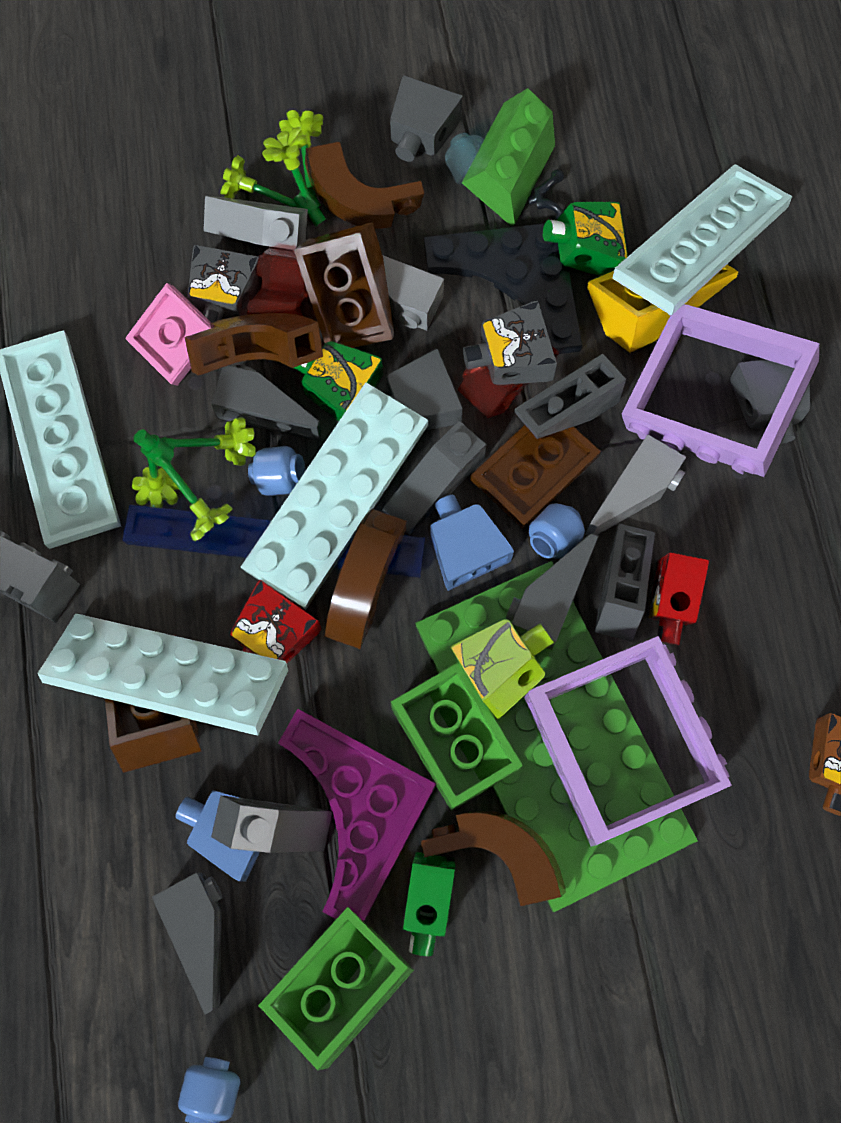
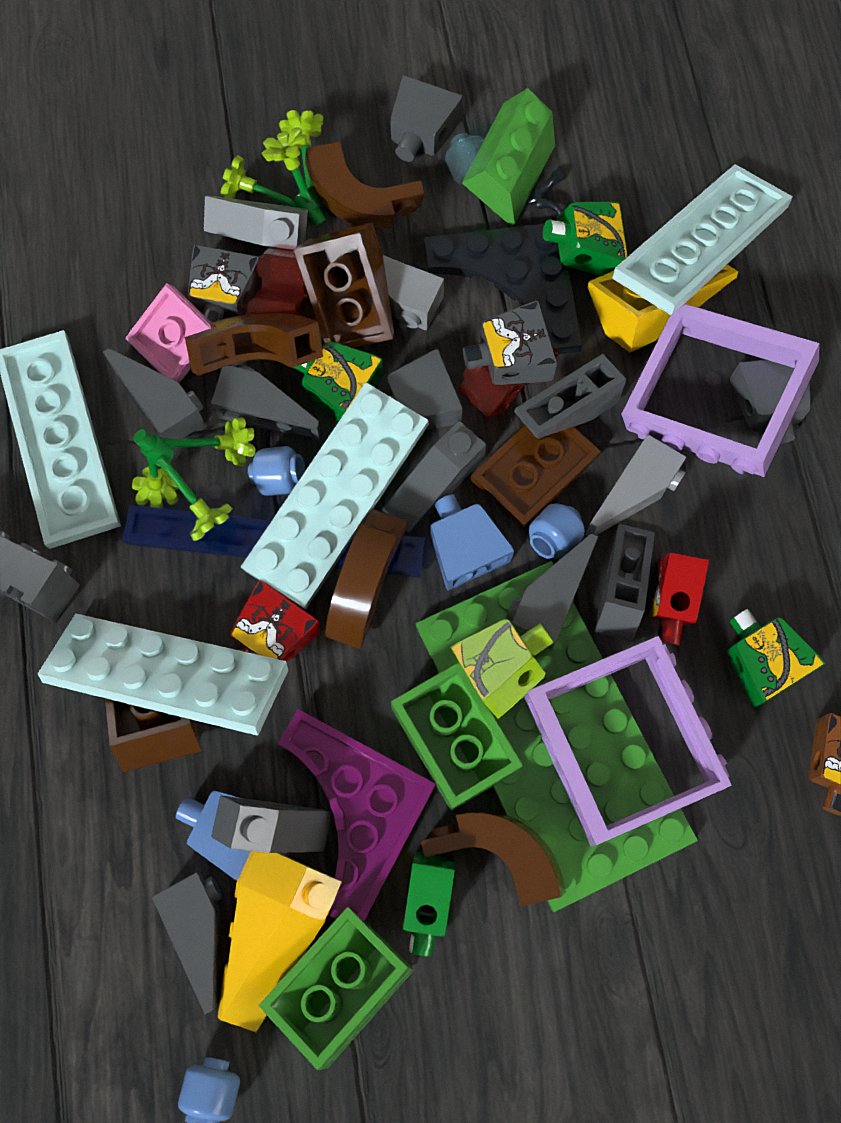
none -> dark grey slope [103,348,205,439]
none -> yellow wedge [218,851,342,1032]
none -> torso [726,609,825,708]

